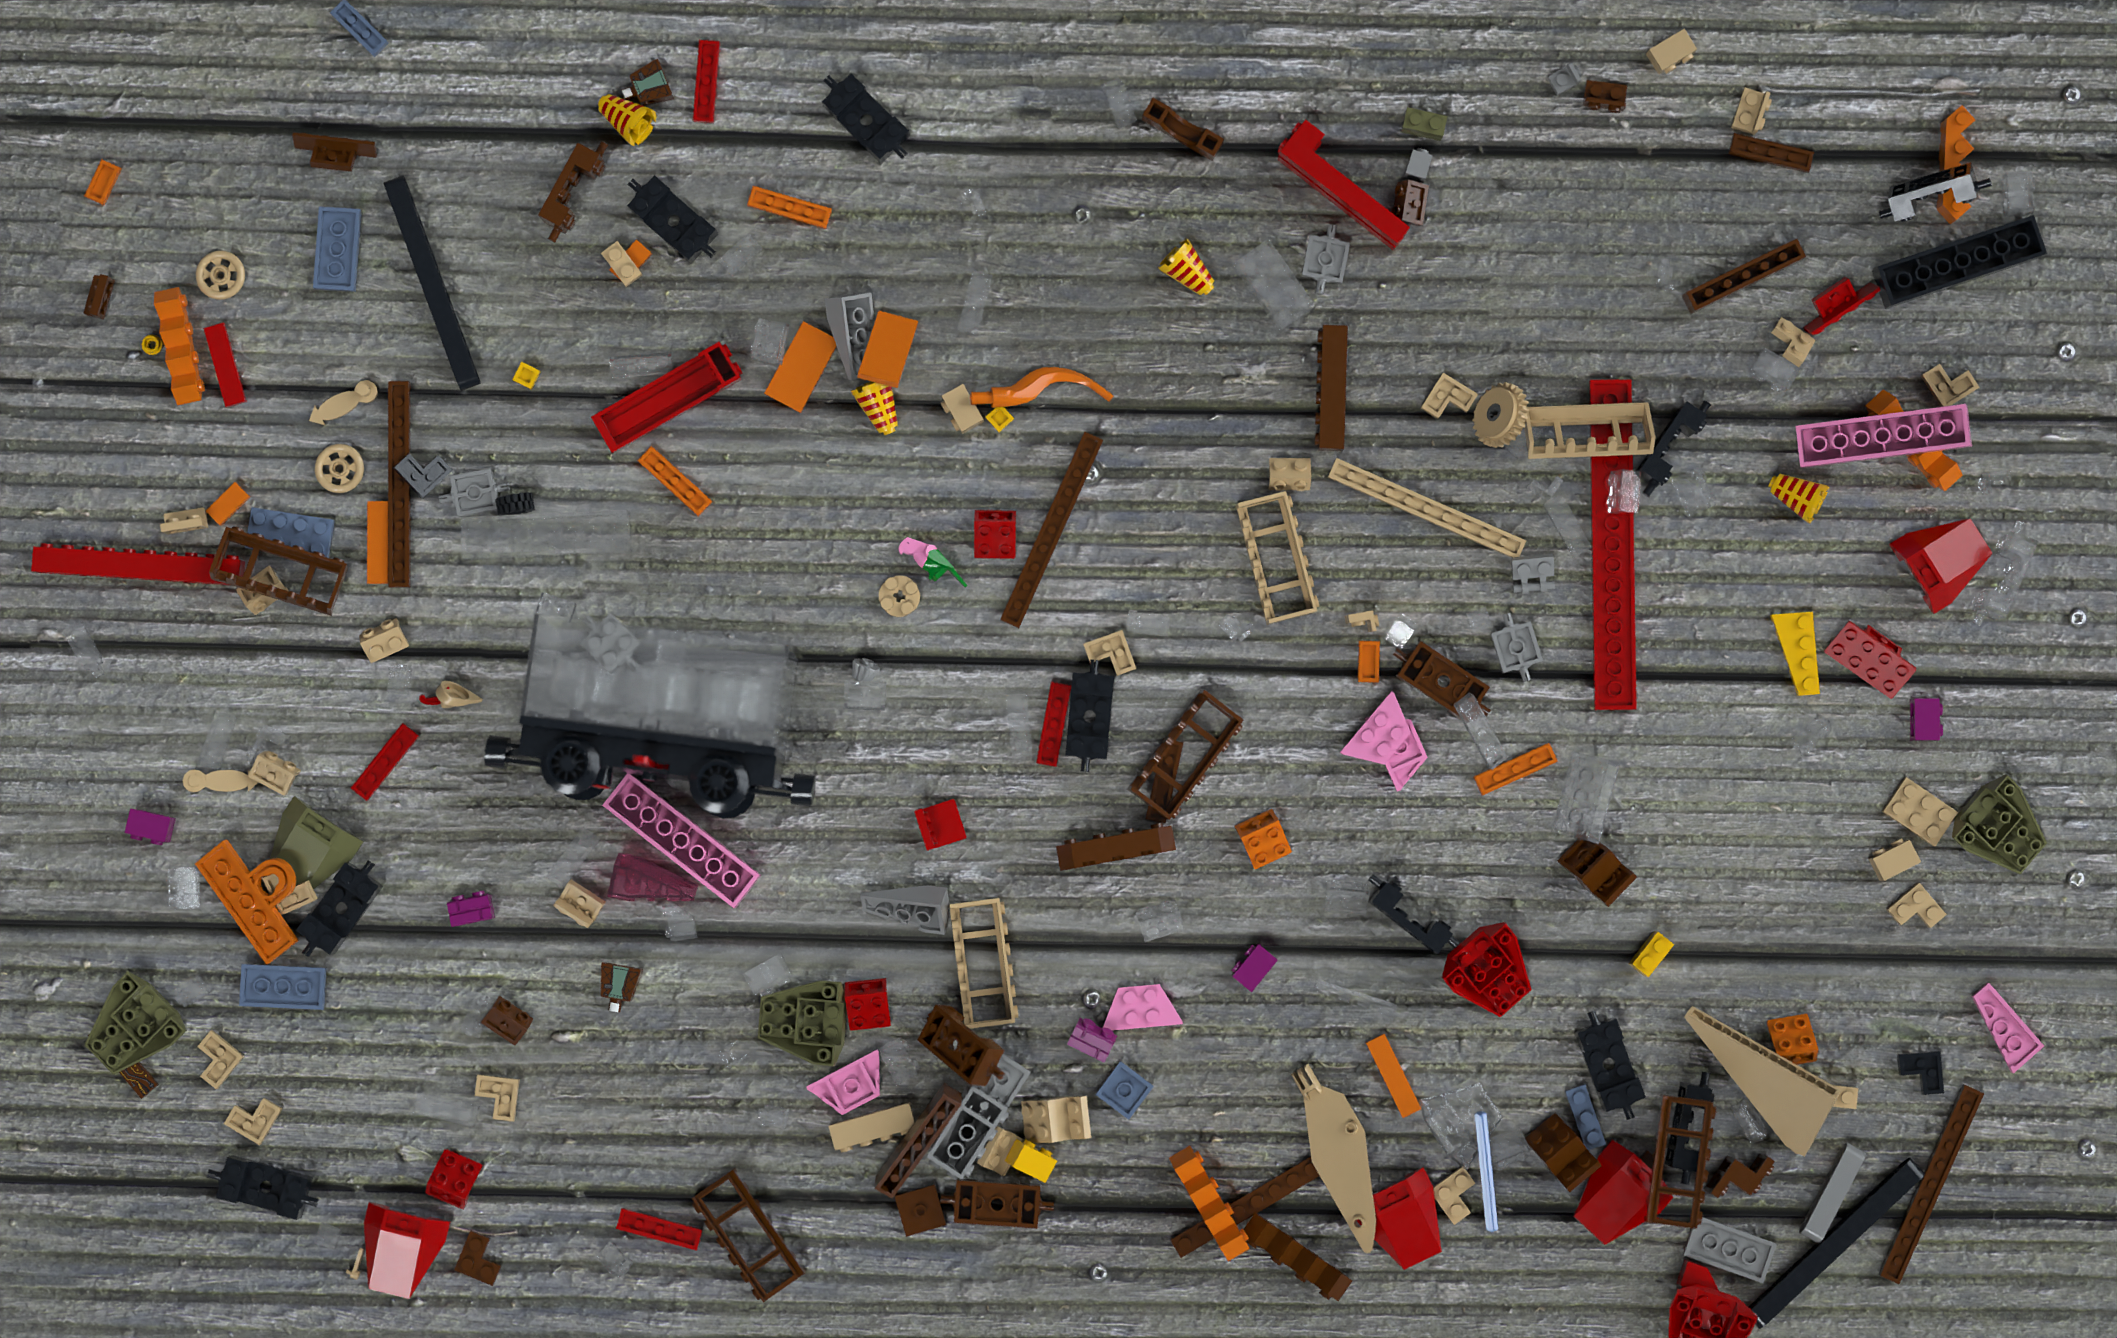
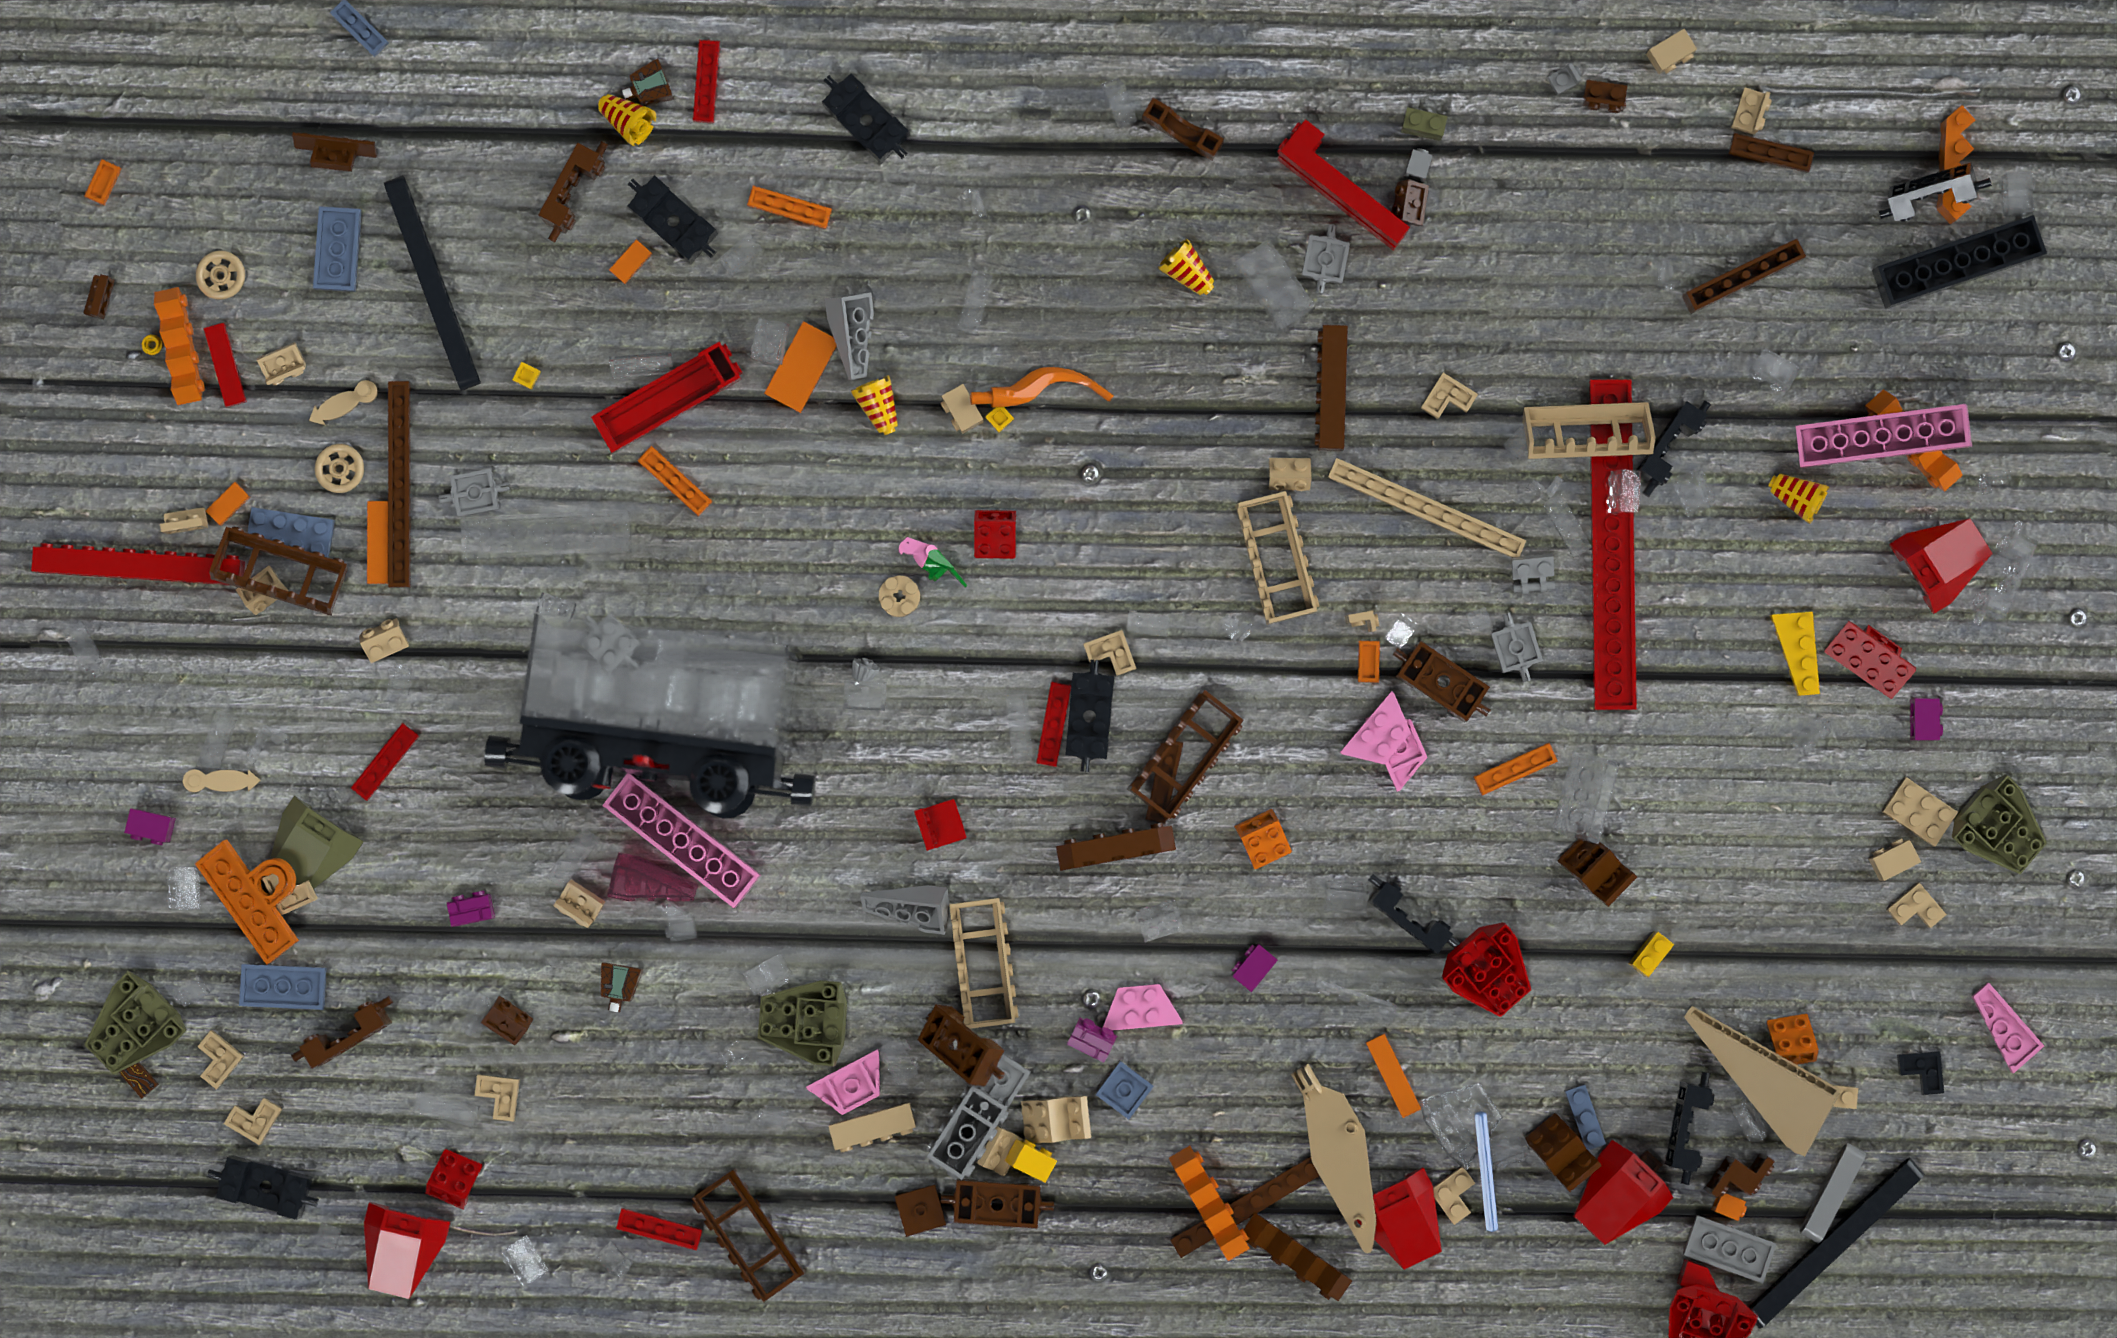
tan bracket [248,751,301,796] -> none
black brick [296,860,383,957] -> none
tan piece [346,1248,364,1280] -> none
plate [393,454,452,499] -> none
tan piece [419,681,483,708] -> none
reddish brown plate [454,1230,502,1286] -> none
black tyre [495,492,535,516] -> none
tan plate [601,241,643,287] -> none
red bracket [845,978,891,1031] -> none
orange tile [857,311,918,388] -> none
reddish brown brick [875,1083,962,1199] -> none
reddish brown plate [1000,432,1103,629] -> none
clear plate [1454,693,1508,770] -> none
tan gear [1472,382,1529,448] -> none
black brick [1574,1010,1646,1120] -> none
reddish brown window [1644,1094,1716,1229] -> none
tan plate [1771,317,1815,367] -> none
red bracket [1803,277,1881,335] -> none
reddish brown plate [1878,1084,1984,1284] -> none
tan plate [1921,364,1980,407] -> none
none -> tan bracket [257,342,306,385]
none -> reddish brown brick [291,996,393,1069]
none -> clear bracket [501,1235,549,1287]
none -> orange brick [1711,1193,1747,1221]

